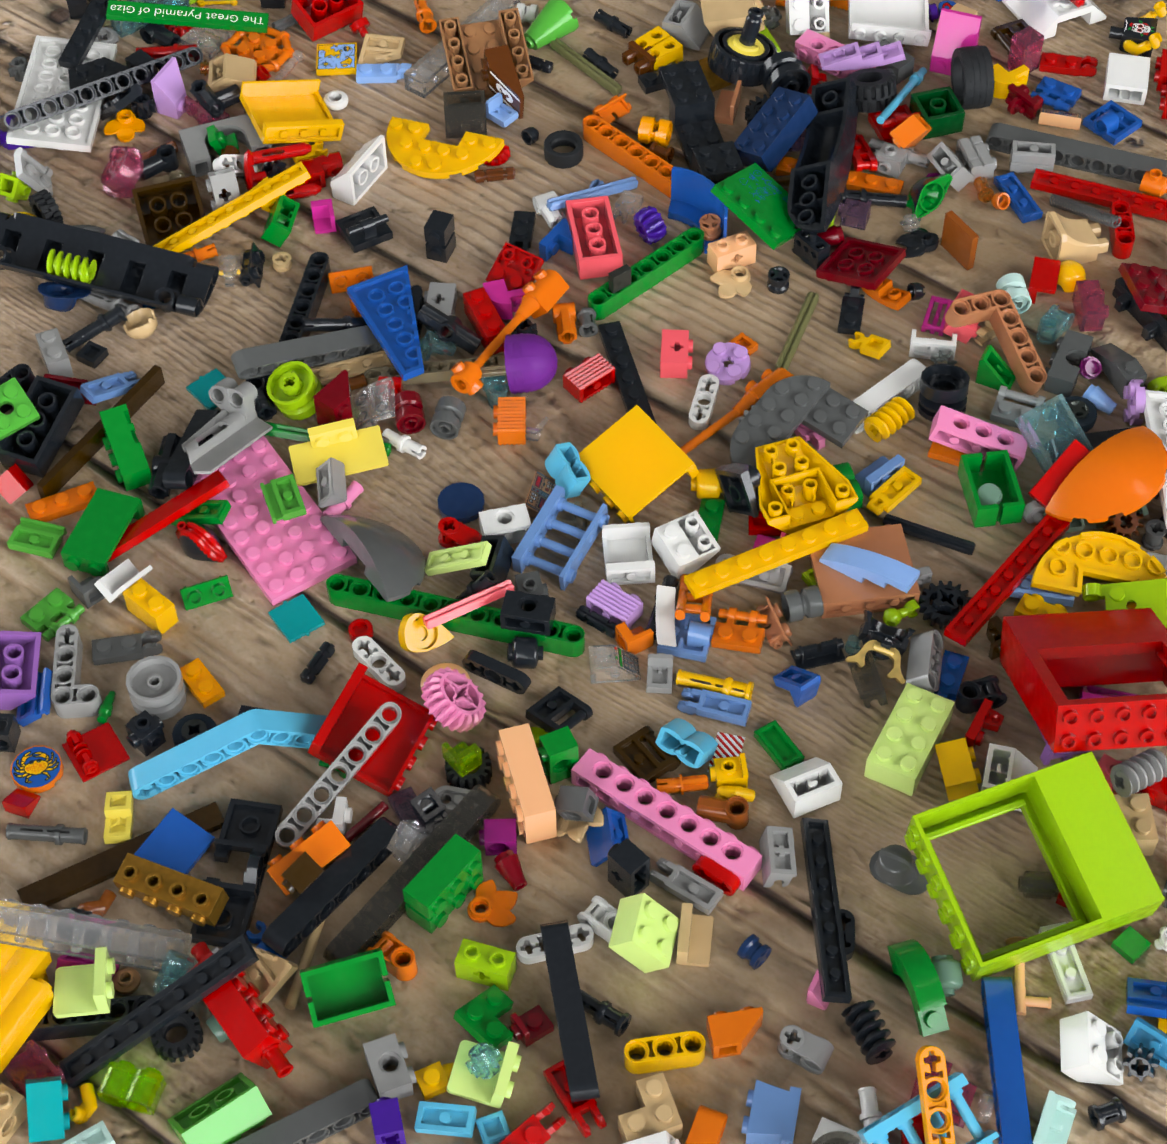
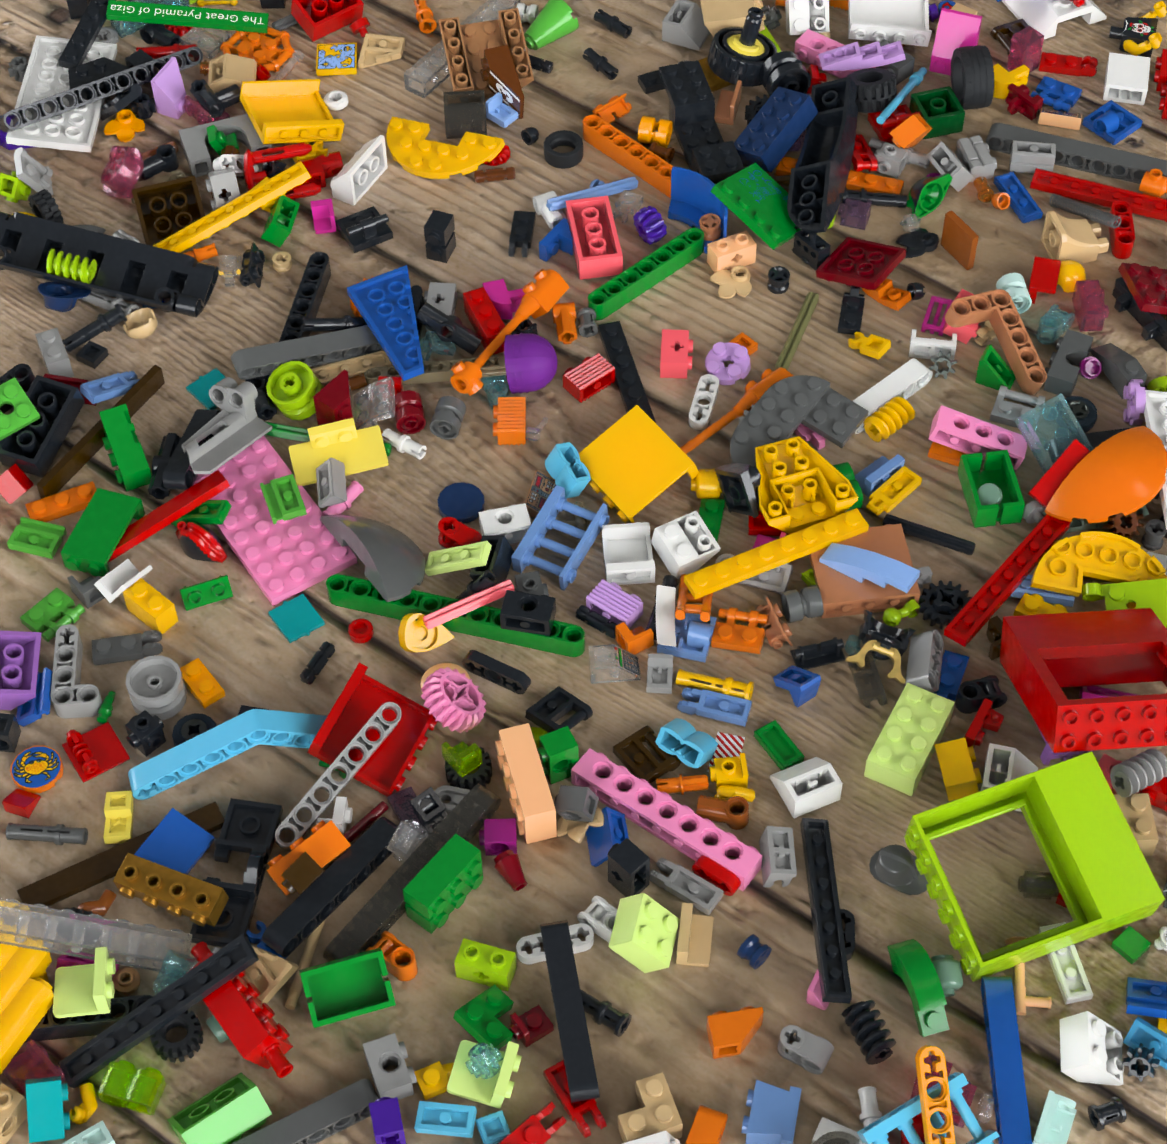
orange hinge [328,266,373,294] -> none
white beam [352,636,406,692] -> none
light blue hinge [356,63,412,84] -> none
orange plate [467,879,518,927] -> none
red plate [485,242,544,291] -> none
black head [507,636,543,669] -> none
olive axle [551,38,622,96] -> none
pearl dark grey tile [609,264,631,294] -> none
yellow hips [622,26,683,75] -> none
yellow beam [624,1031,706,1074] -> none
dark red cone [817,225,845,246] -> none
black wheel [918,364,970,422] -> none
light blue cone [1082,384,1117,415] -> none

